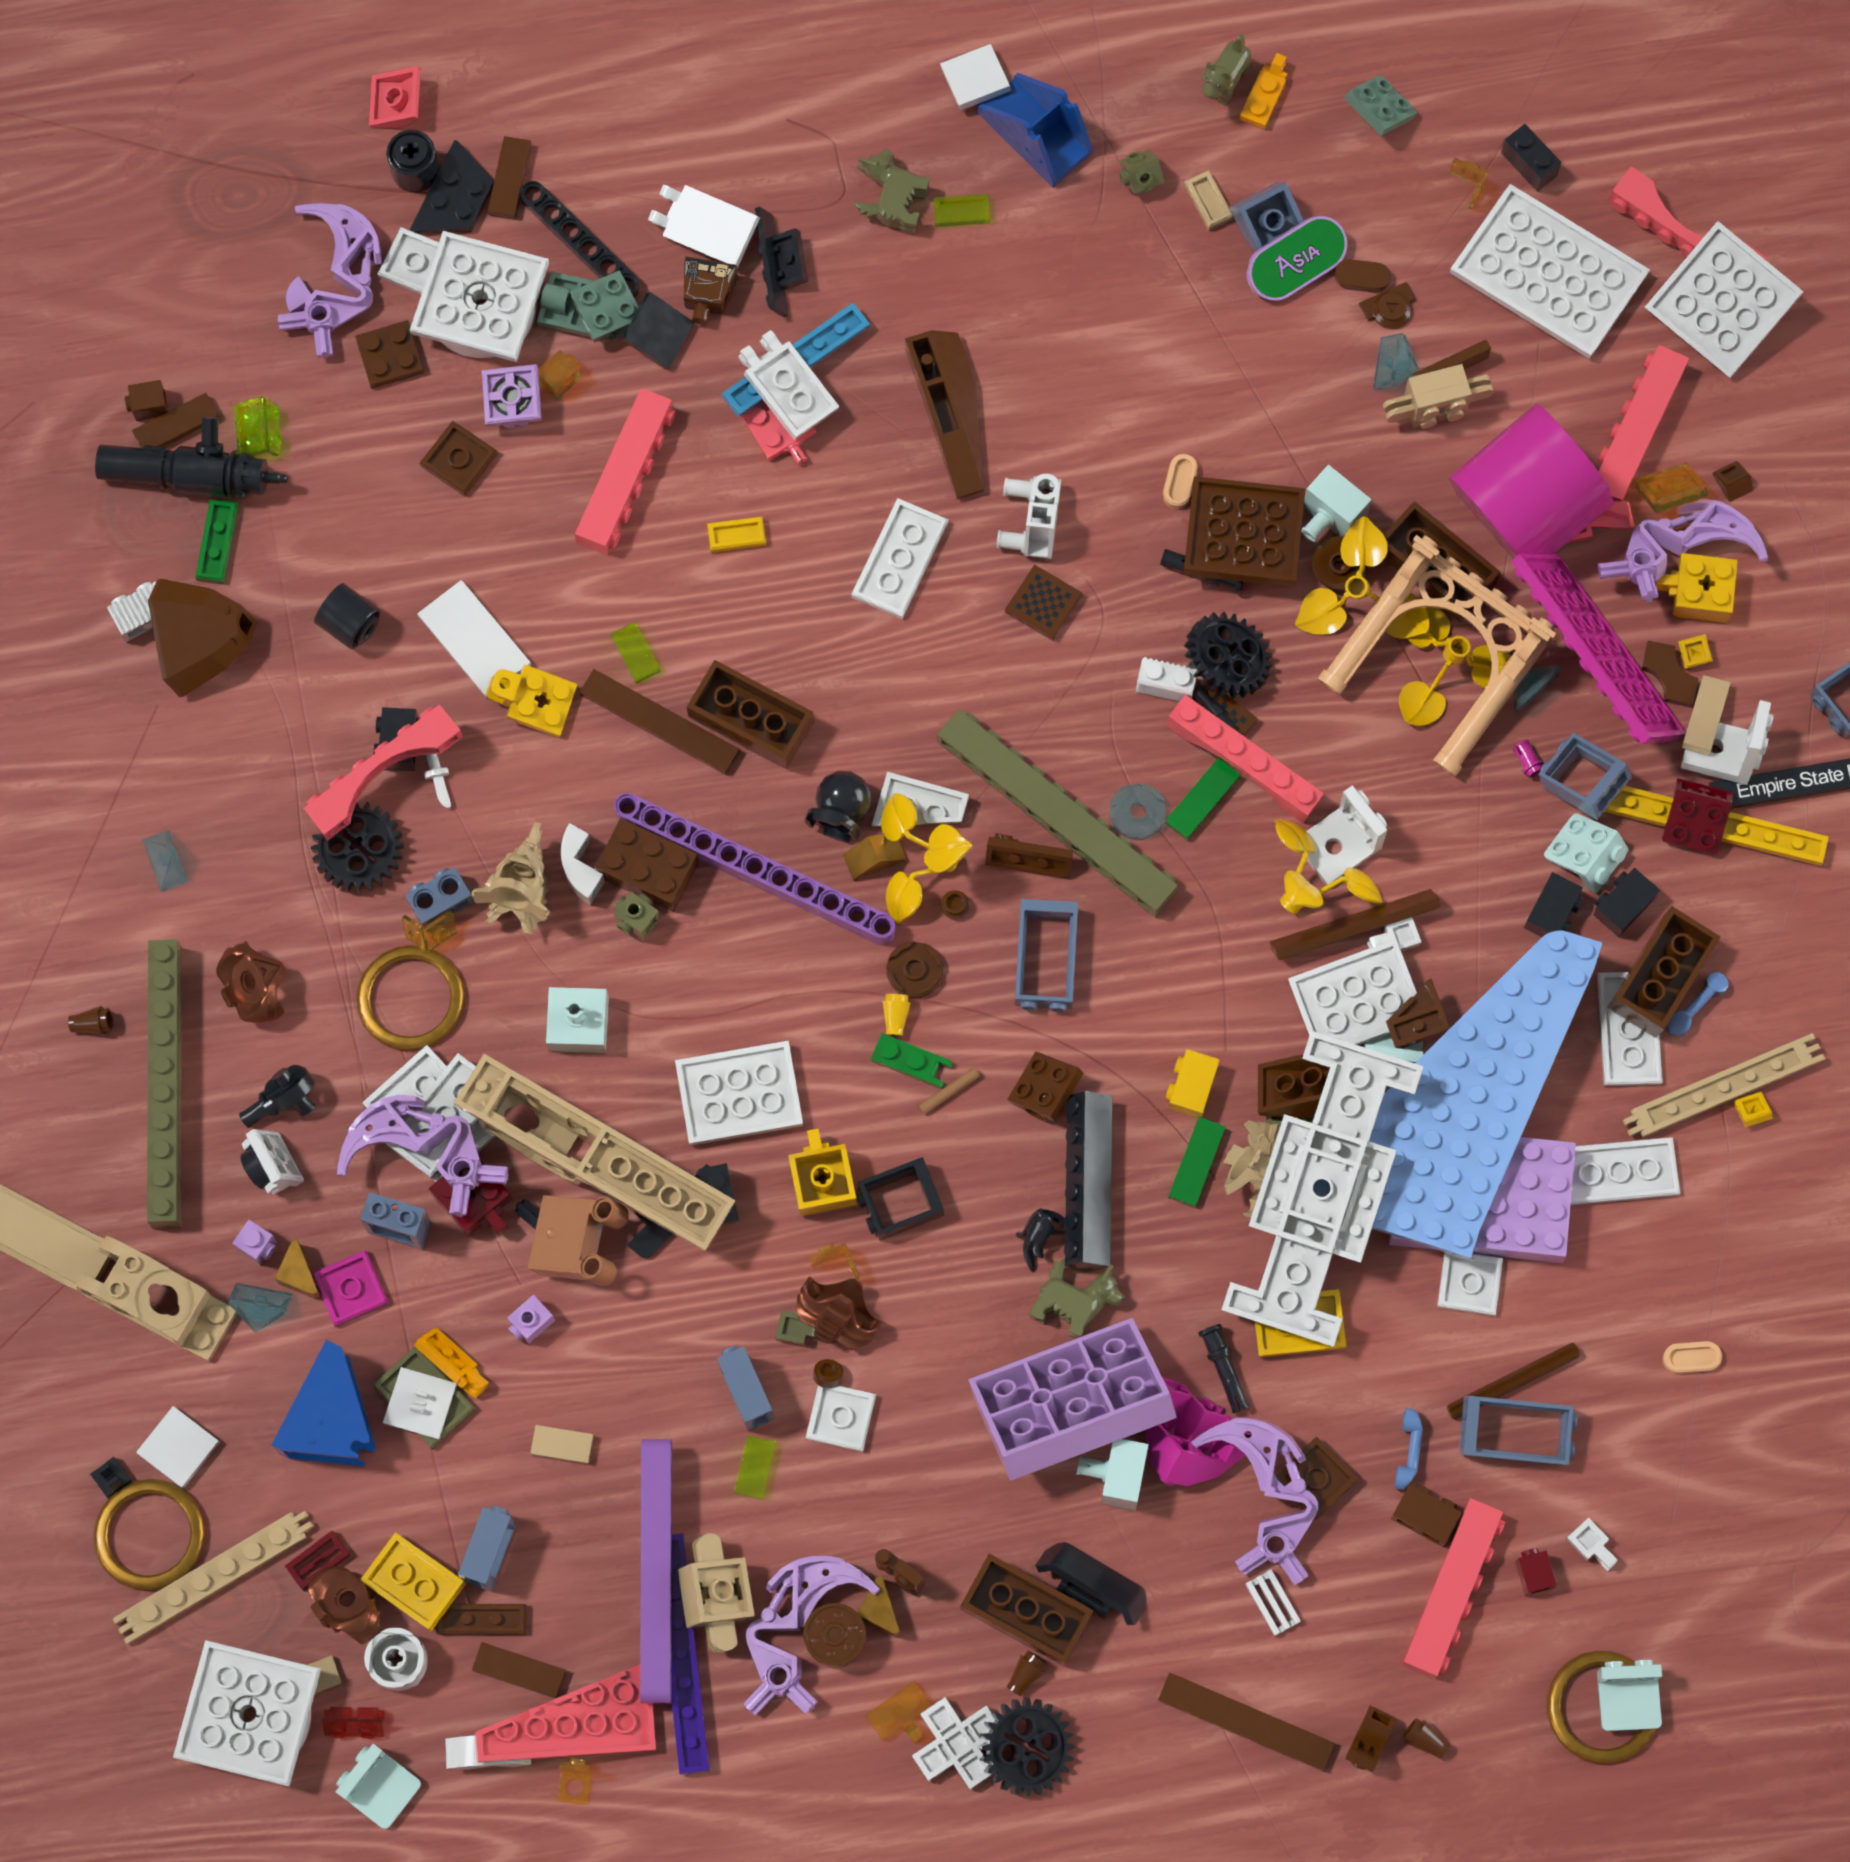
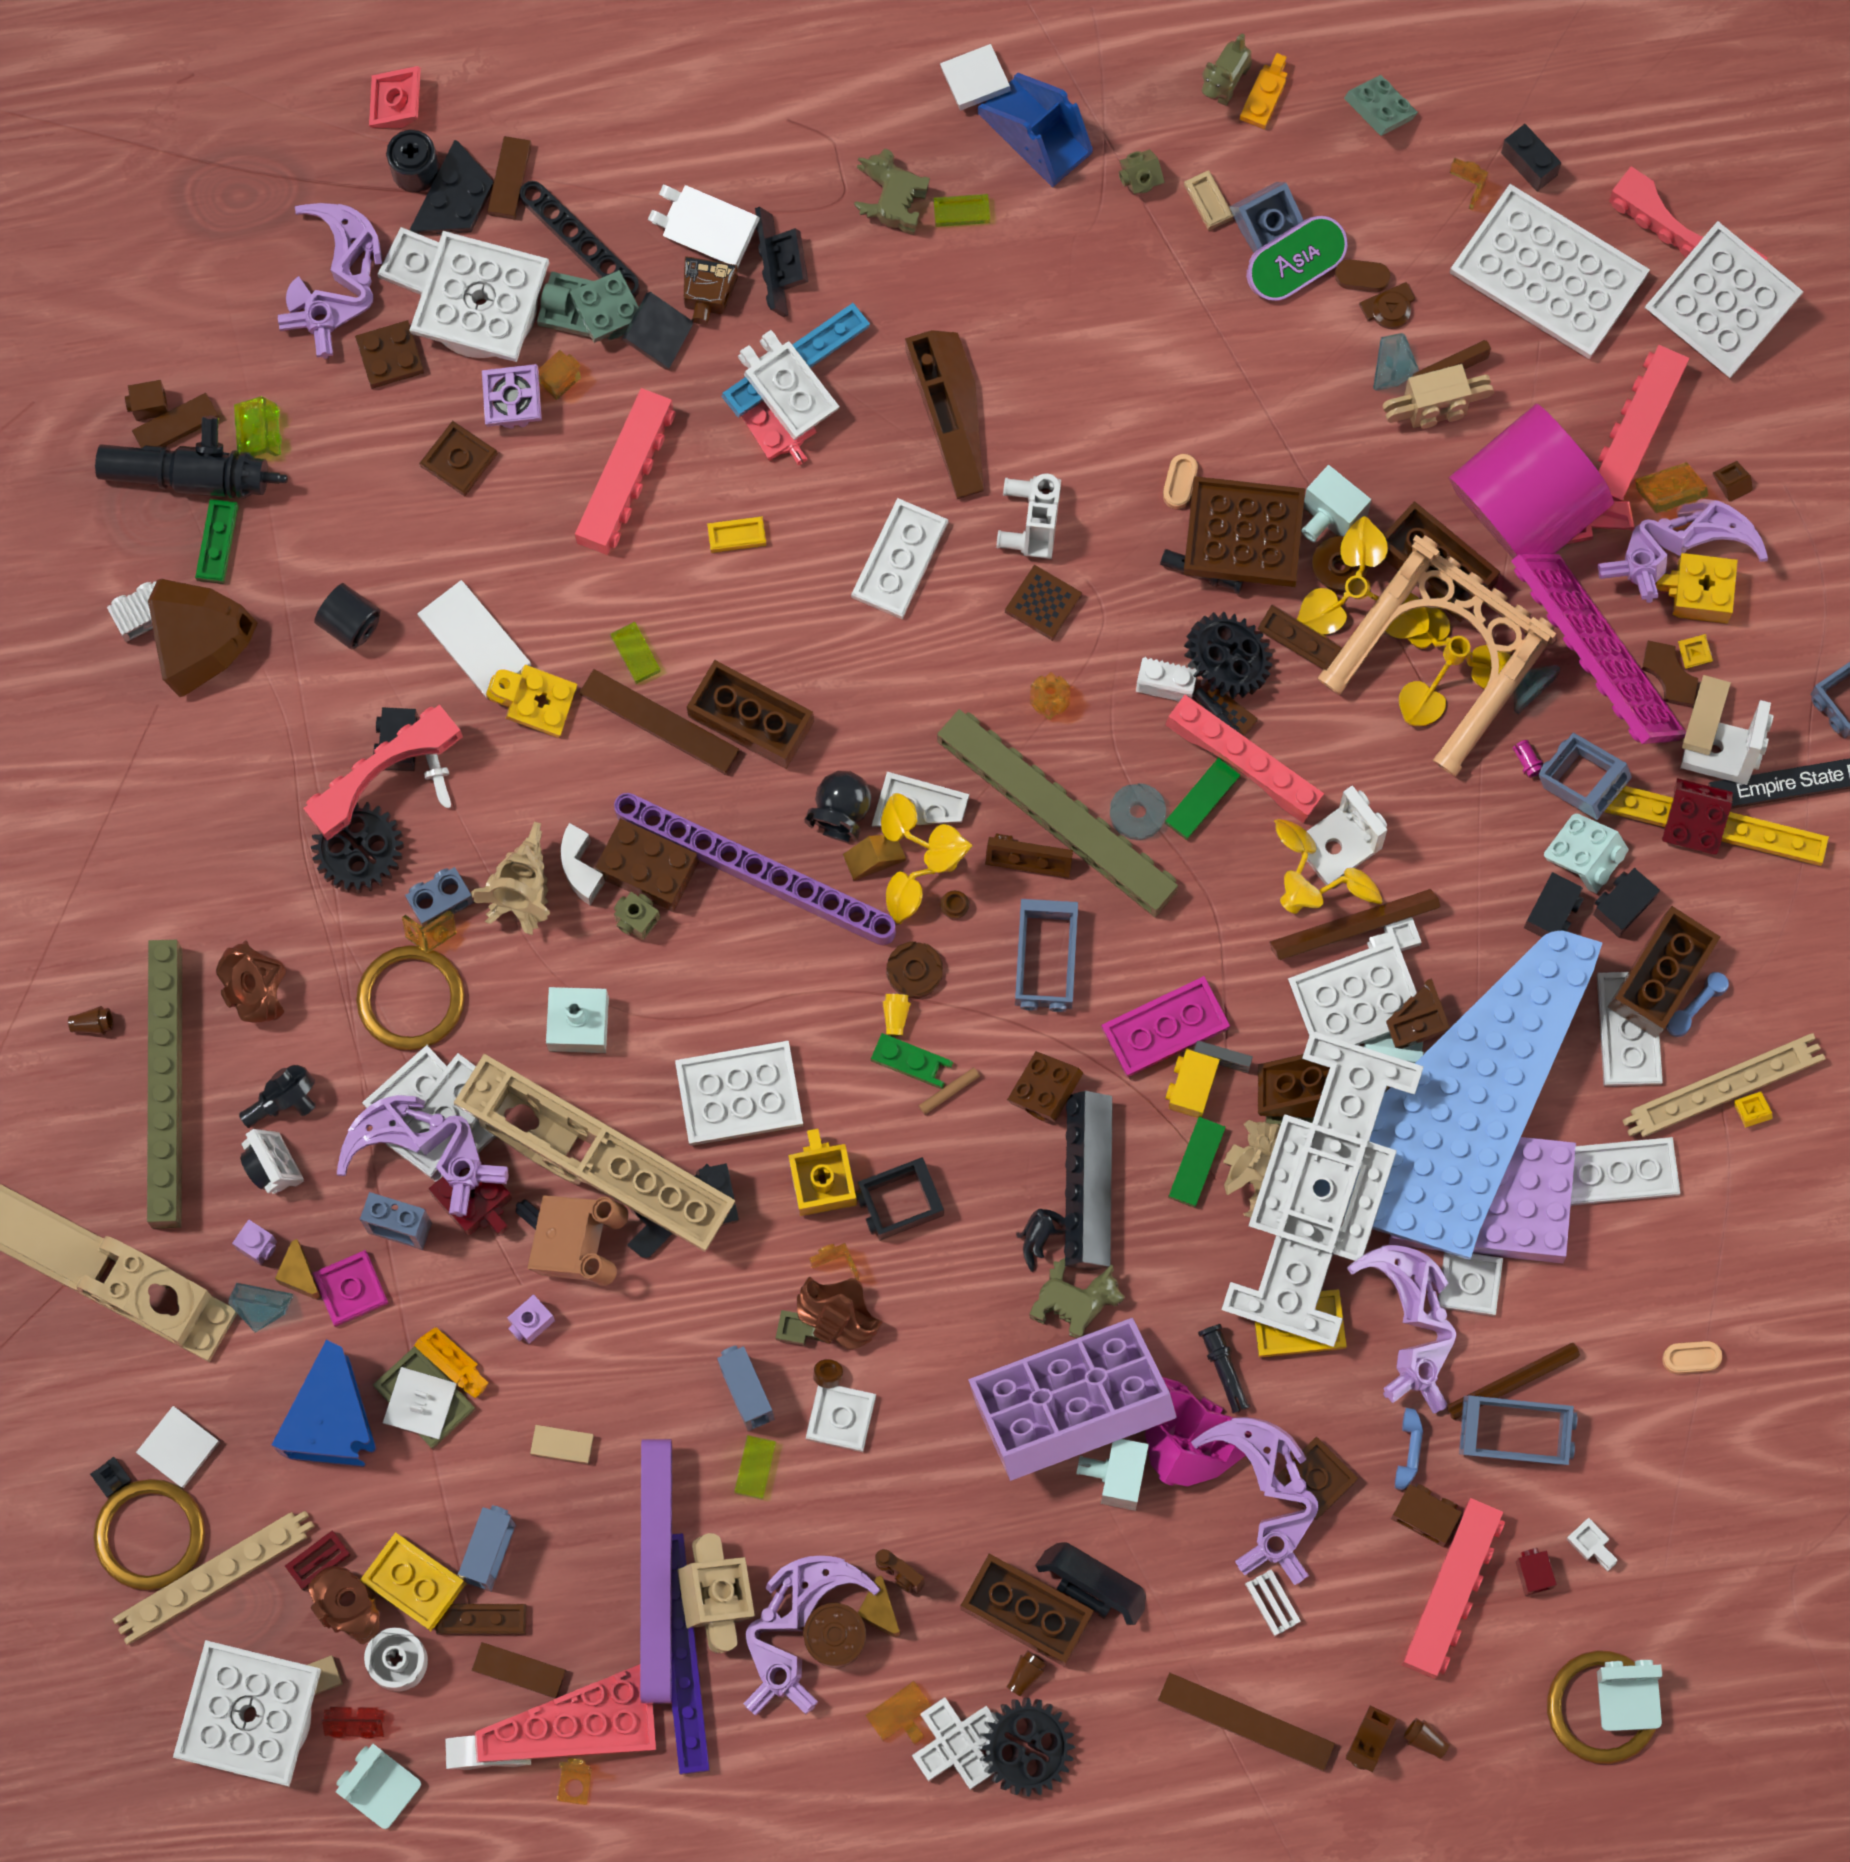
clear light blue slope [142,830,188,892] -> none
none -> clear yellow brick [1030,672,1071,720]
none -> dark pink plate [1101,976,1230,1078]
none -> dark grey tile [1194,1040,1253,1074]
none -> reddish brown tile [1257,605,1343,670]
none -> lavender piece [1347,1245,1456,1413]

